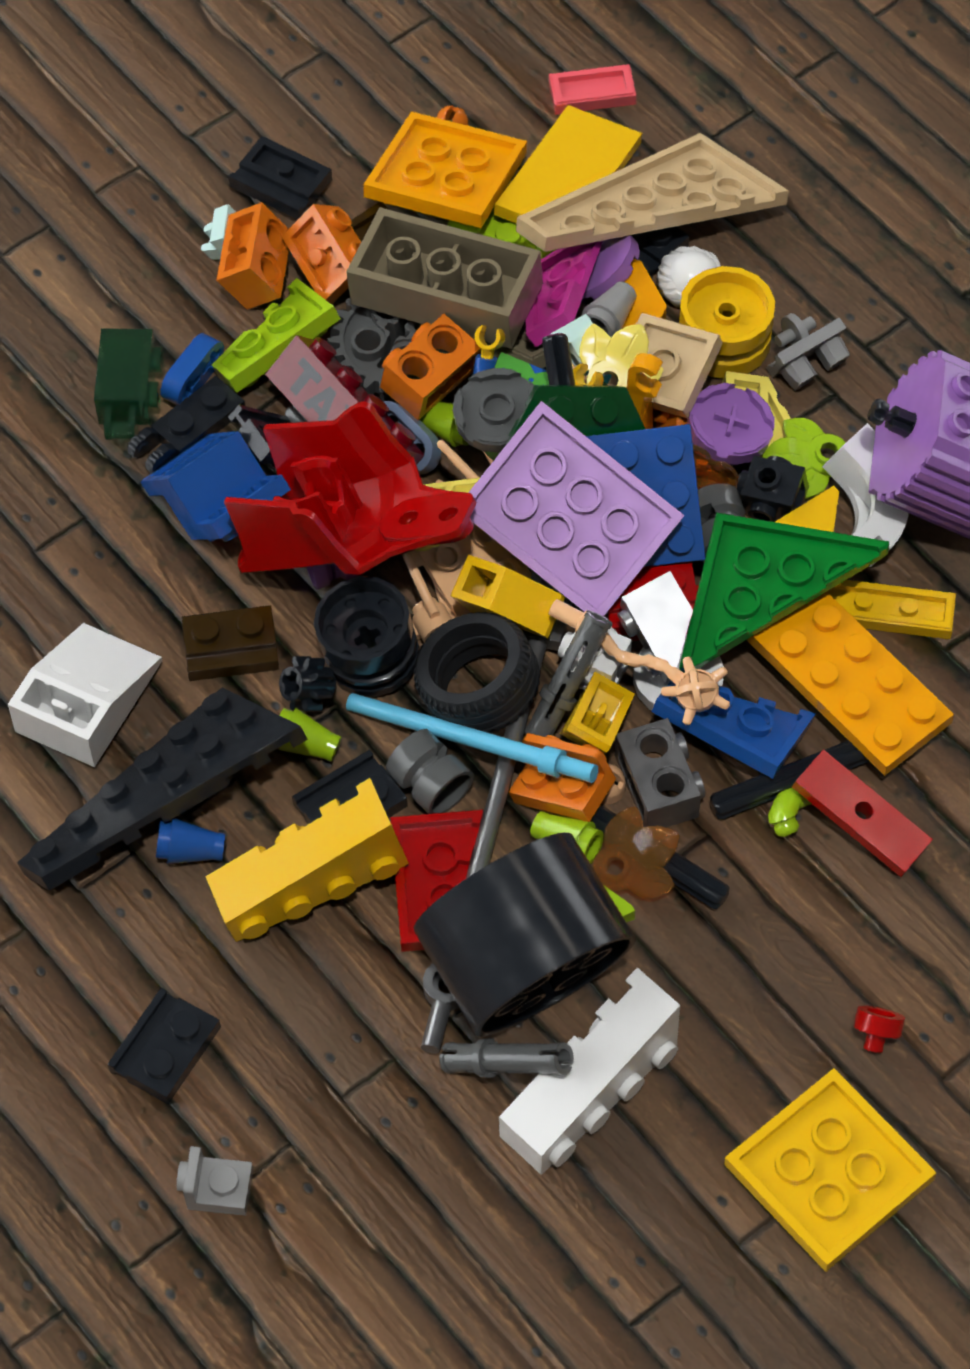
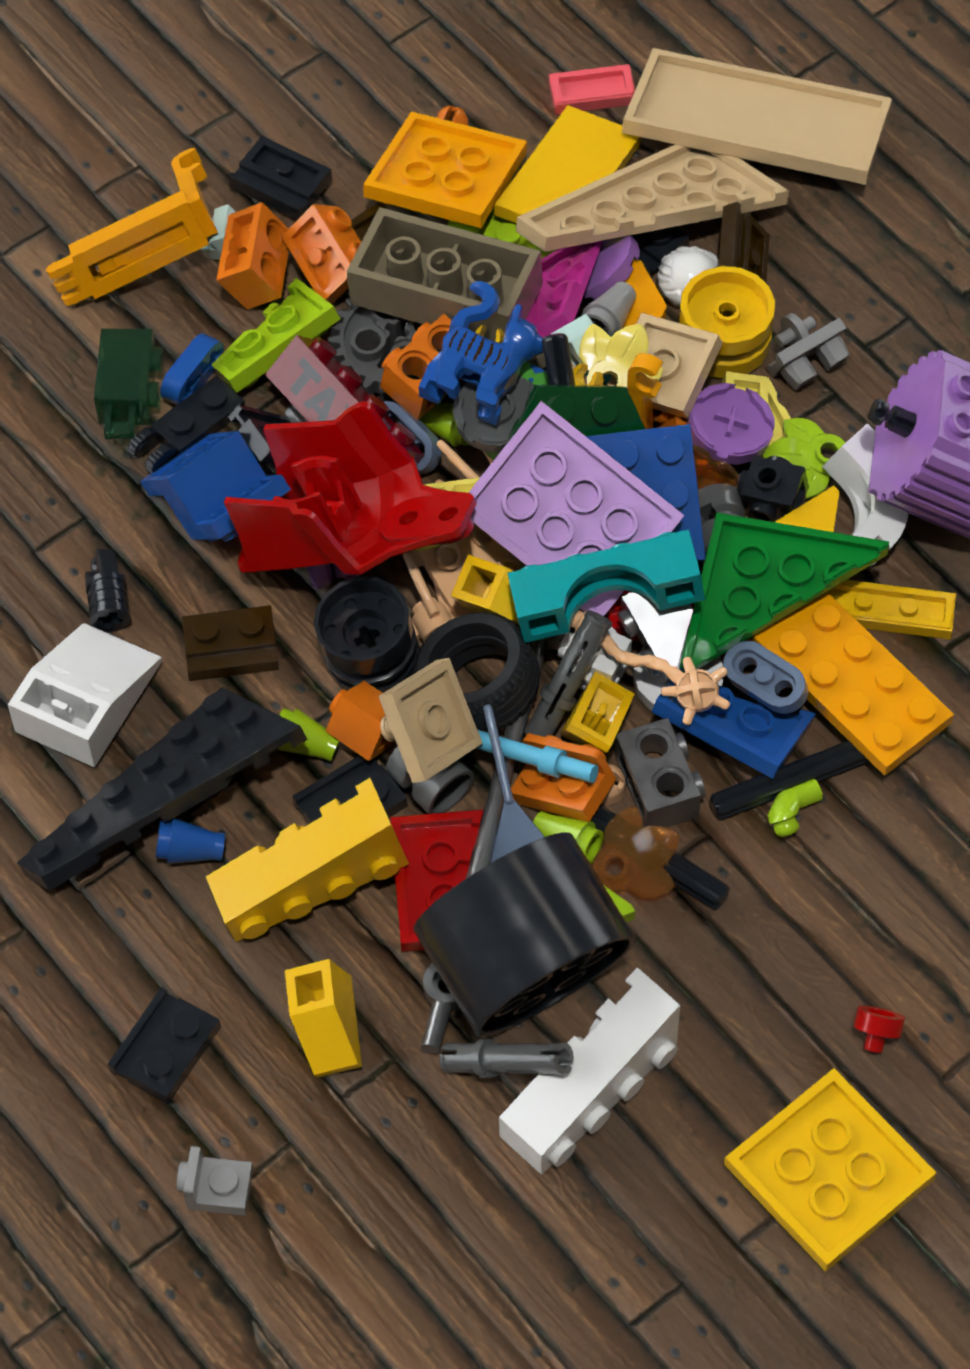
black gear [279,656,336,712] -> none
red tile [792,749,933,877] -> none
none -> light orange hinge [46,148,218,306]
none -> black hinge [85,549,131,632]
none -> yellow slope [285,959,362,1078]
none -> orange brick [325,681,394,761]
none -> tan tile [378,658,483,783]
none -> blue animal [419,281,544,426]
none -> sand blue piece [483,704,545,863]
none -> teal arch [508,529,705,643]
none -> tan tile [622,48,892,185]
none -> dark brown plate [718,201,770,283]
none -> sand blue plate [723,641,808,714]

